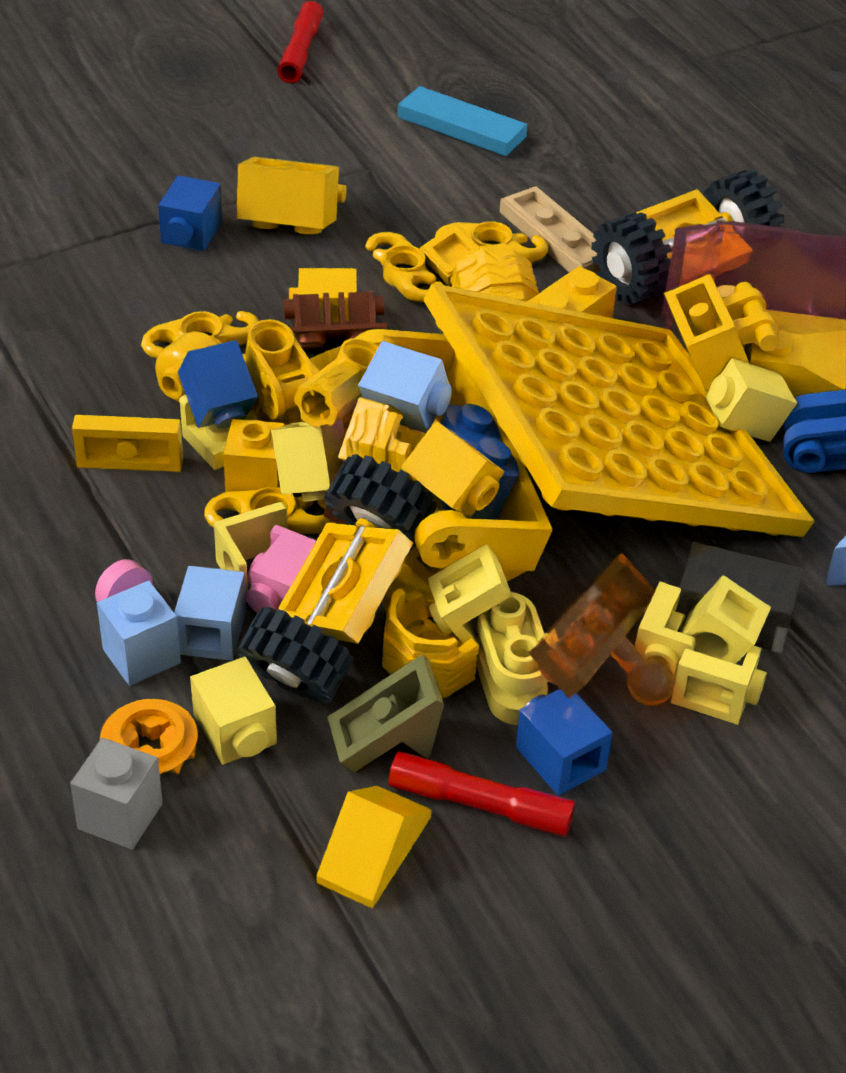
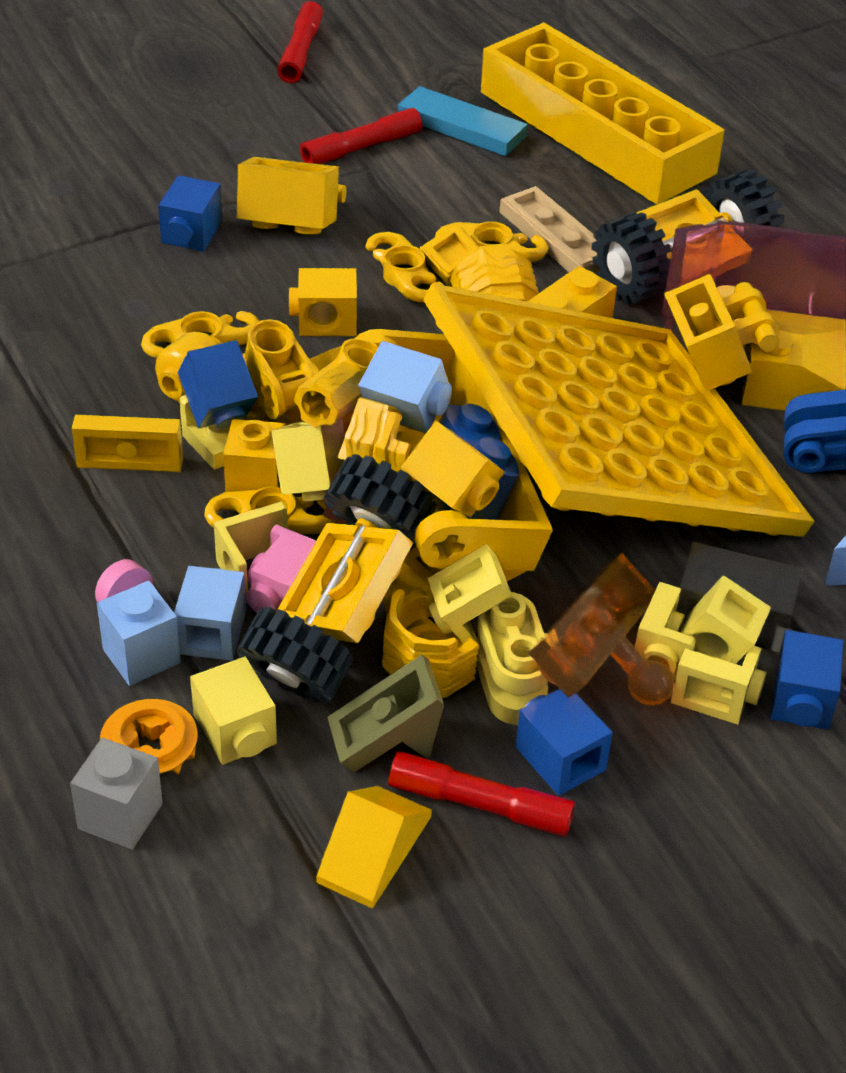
copper hinge [283,291,387,349] -> none
light yellow brick [706,358,797,442] -> none
none -> red piece [300,107,422,165]
none -> yellow brick [481,23,725,204]
none -> blue brick [770,630,844,730]

